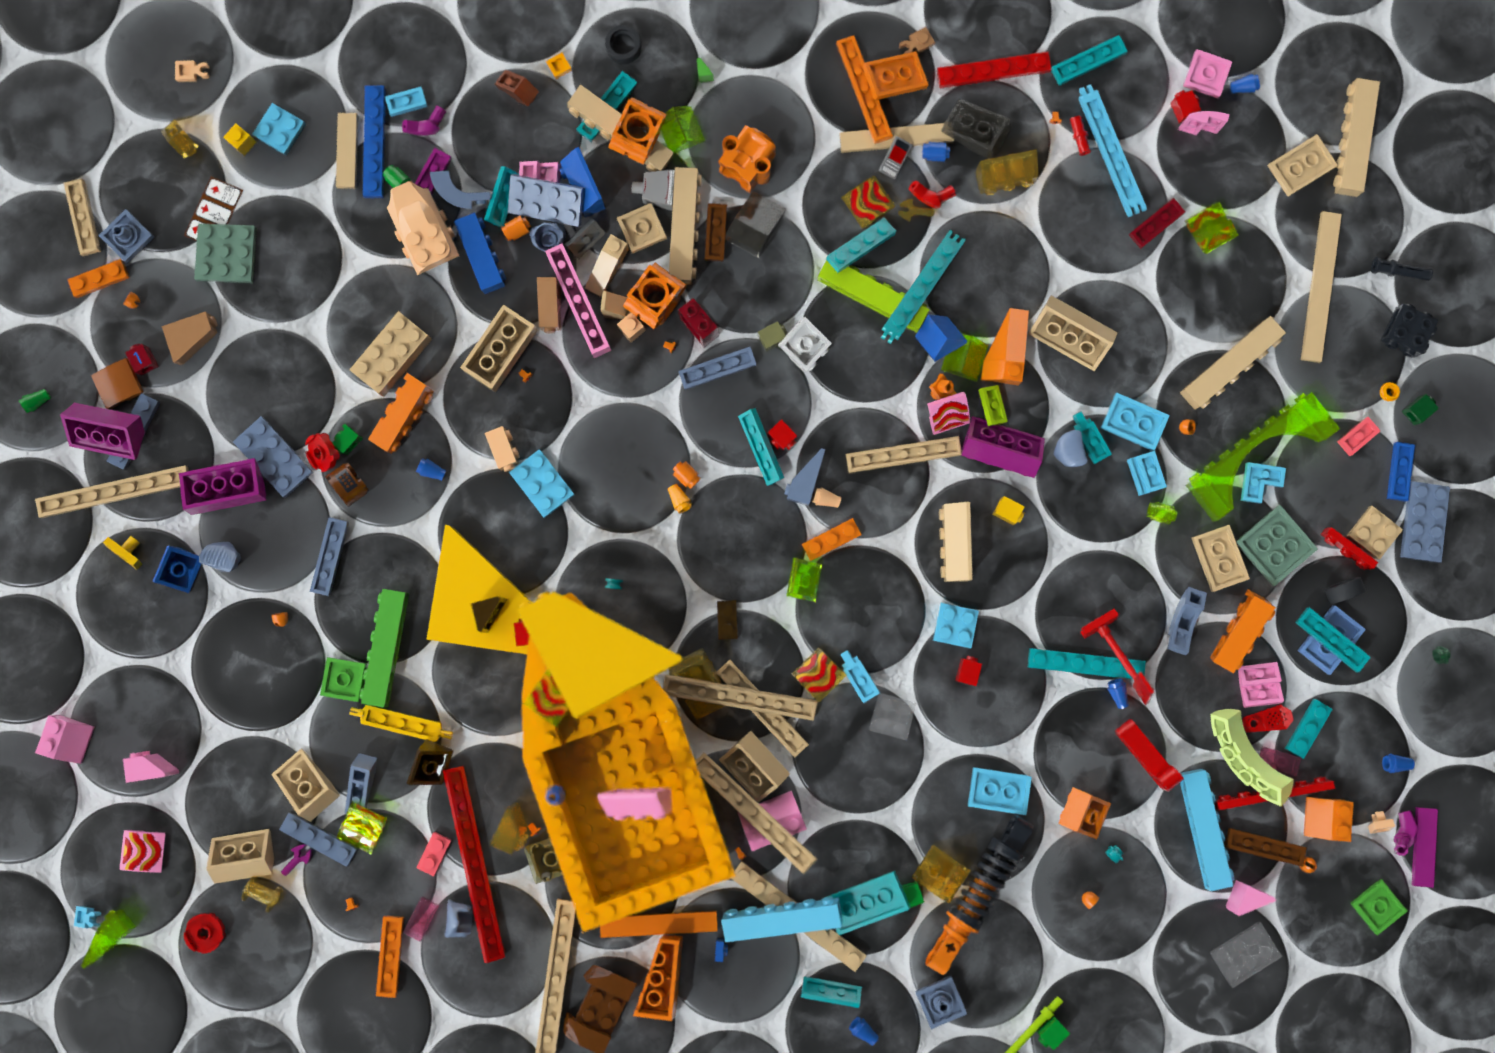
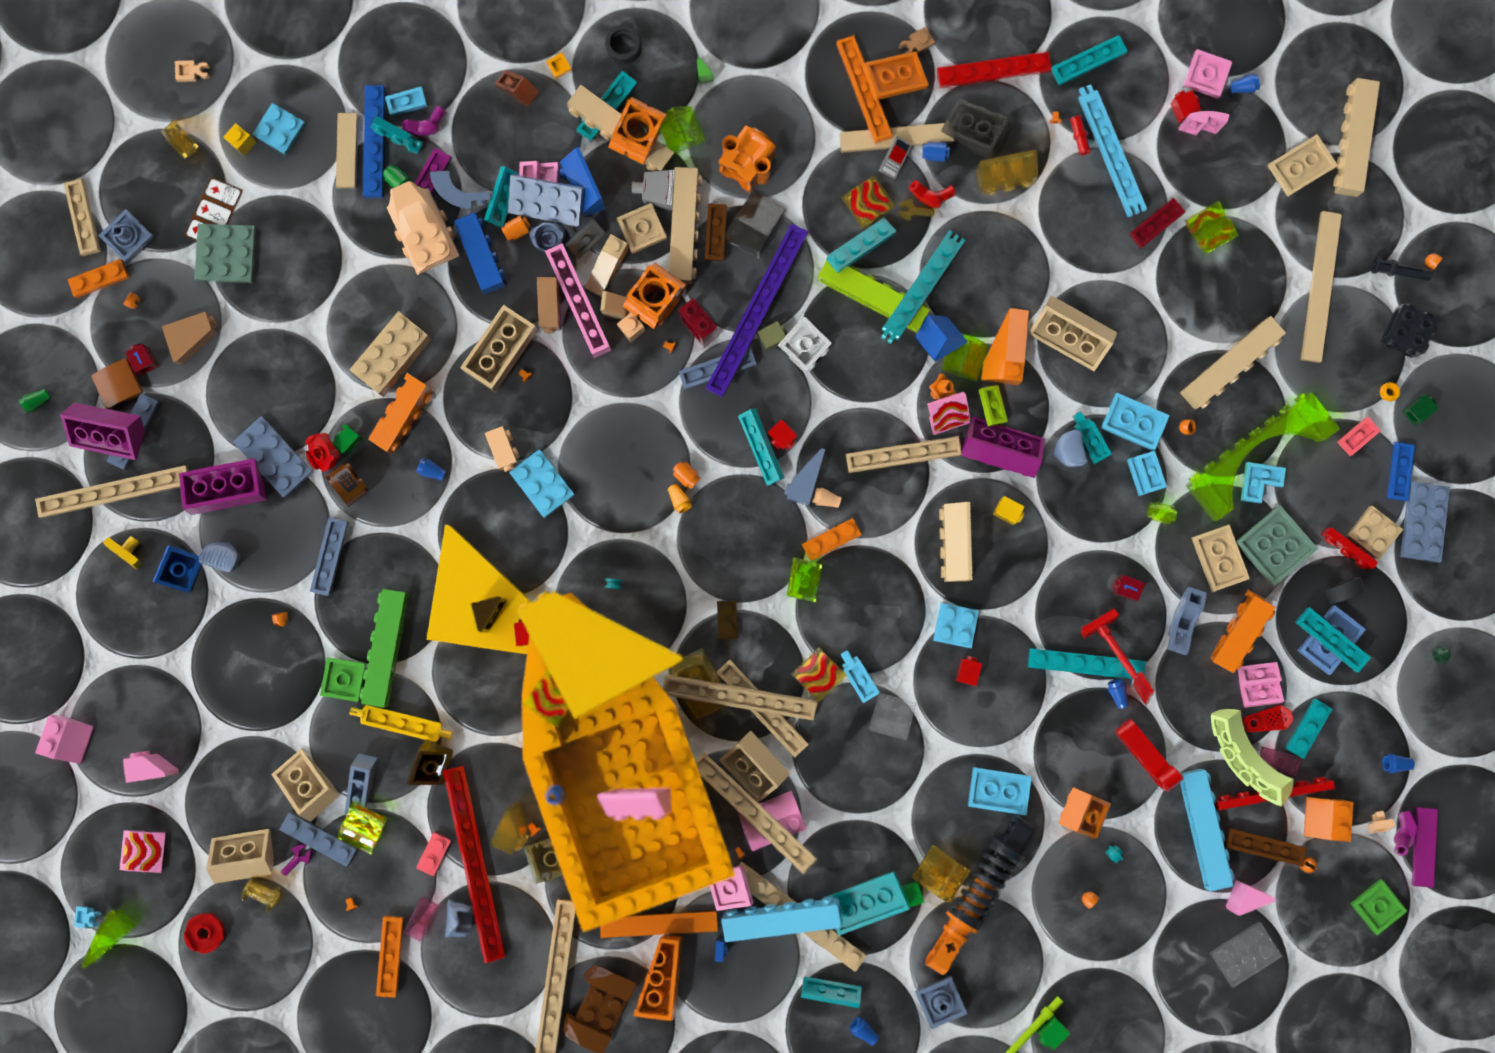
none -> teal hinge [370,116,423,154]
none -> dark purple plate [706,224,808,398]
none -> bright pink plate [710,866,754,911]
none -> dark red brick [1112,575,1145,602]
none -> orange hinge [1425,253,1443,270]

